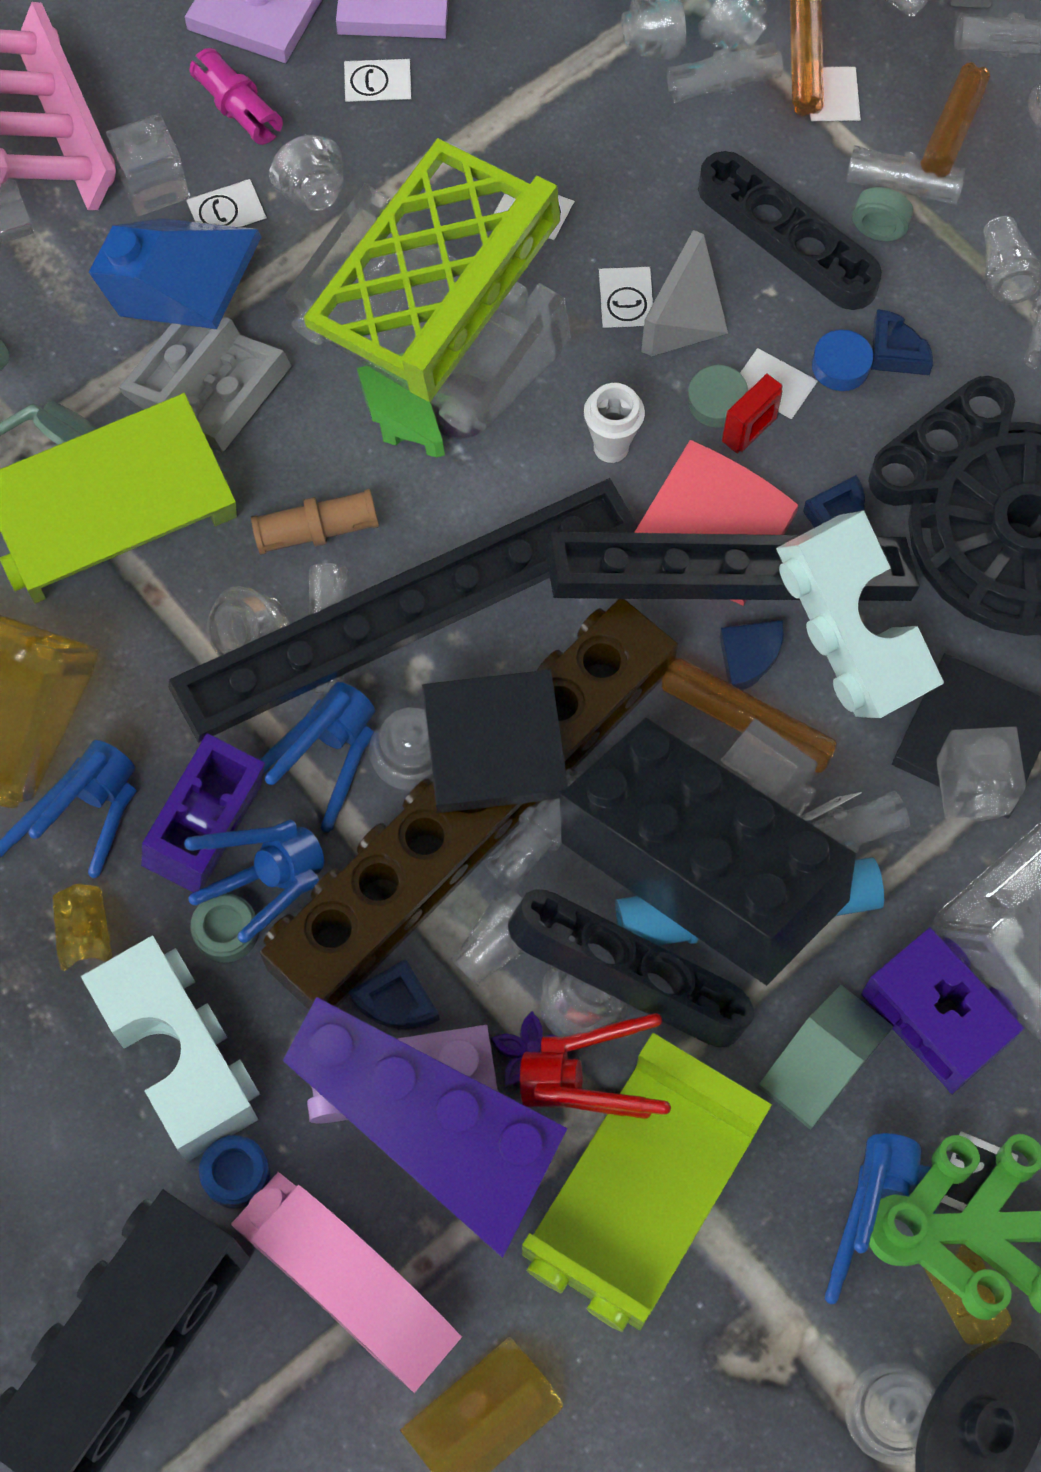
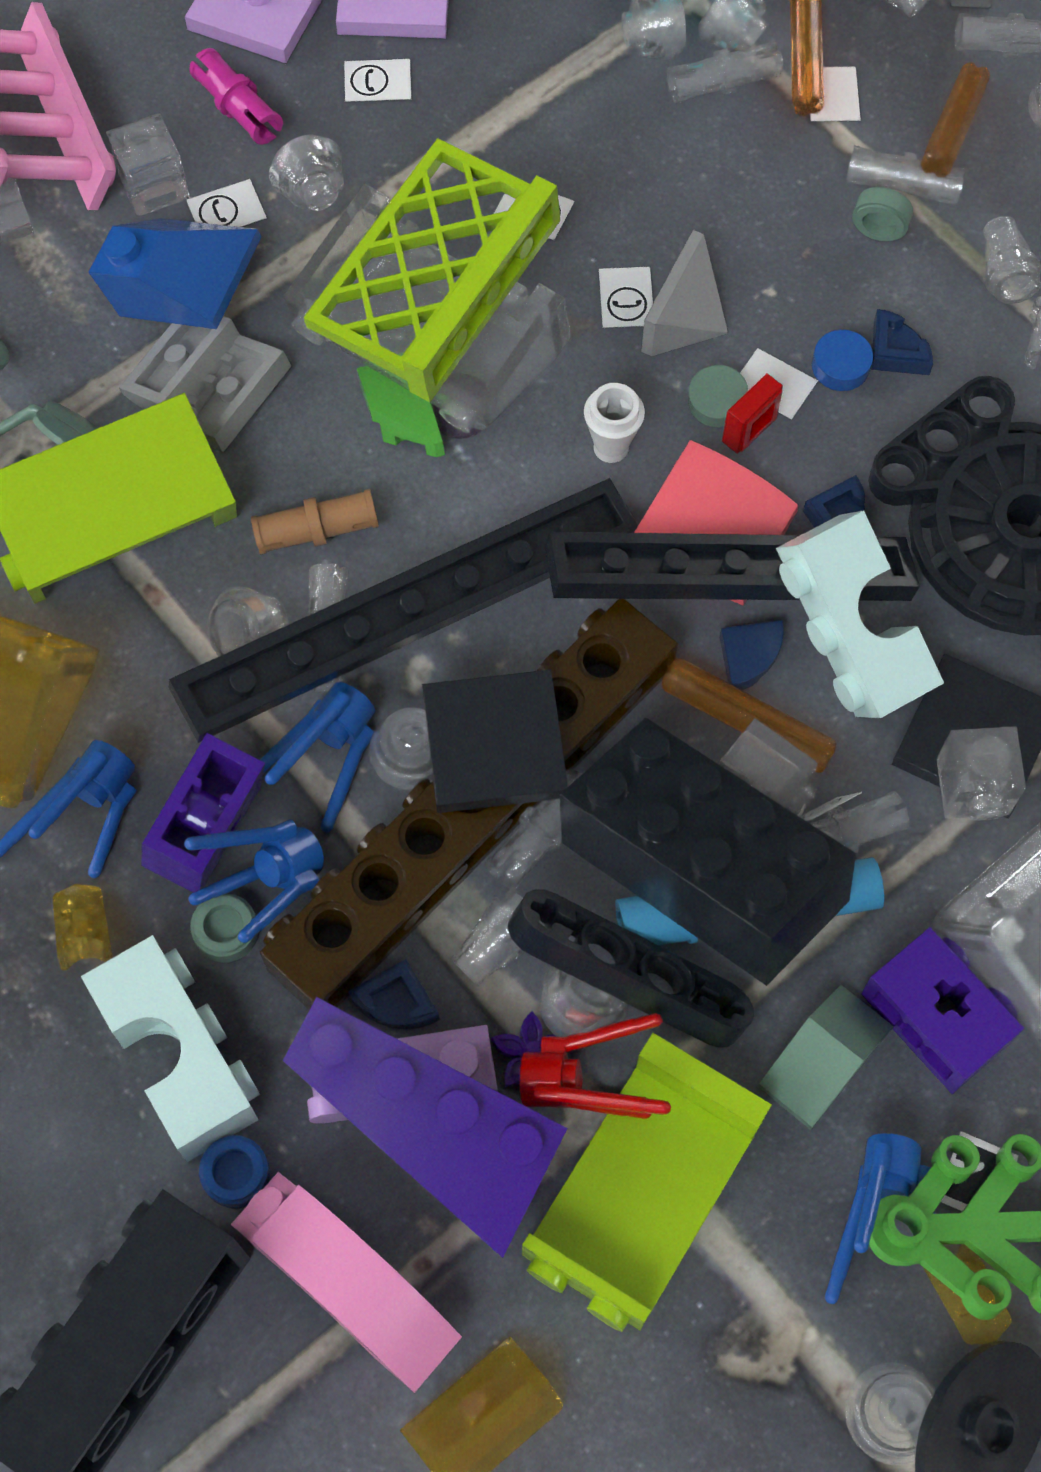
black beam [698,151,882,310] -> none

